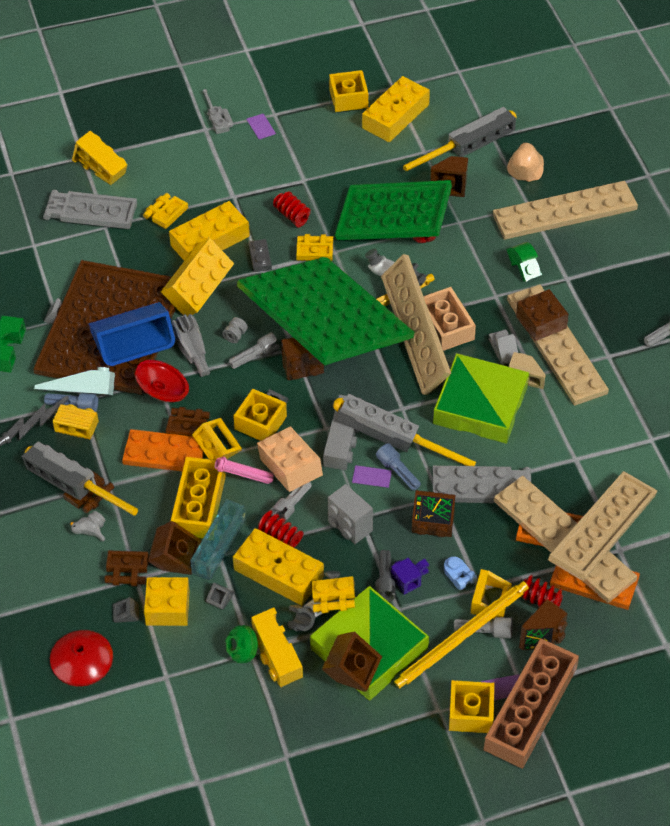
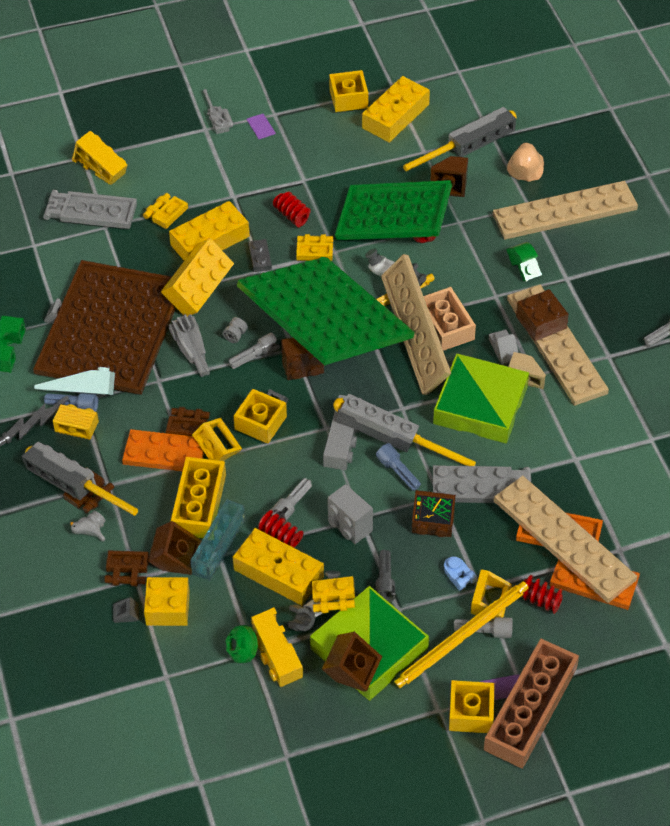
red dish [50,630,113,686] -> none
blue windscreen [89,302,175,366] -> none
red dish [135,360,189,402] -> none
dark grey slope [206,583,235,610] -> none
bright pink axle [215,456,274,484] -> none
light nougat brick [257,426,323,492] -> none
medium lavender sticker [352,465,392,488] -> none
dark purple brick [391,557,429,595] -> none
reddish brown slope [519,599,568,650] -> none
tan plate [548,471,657,581] -> none

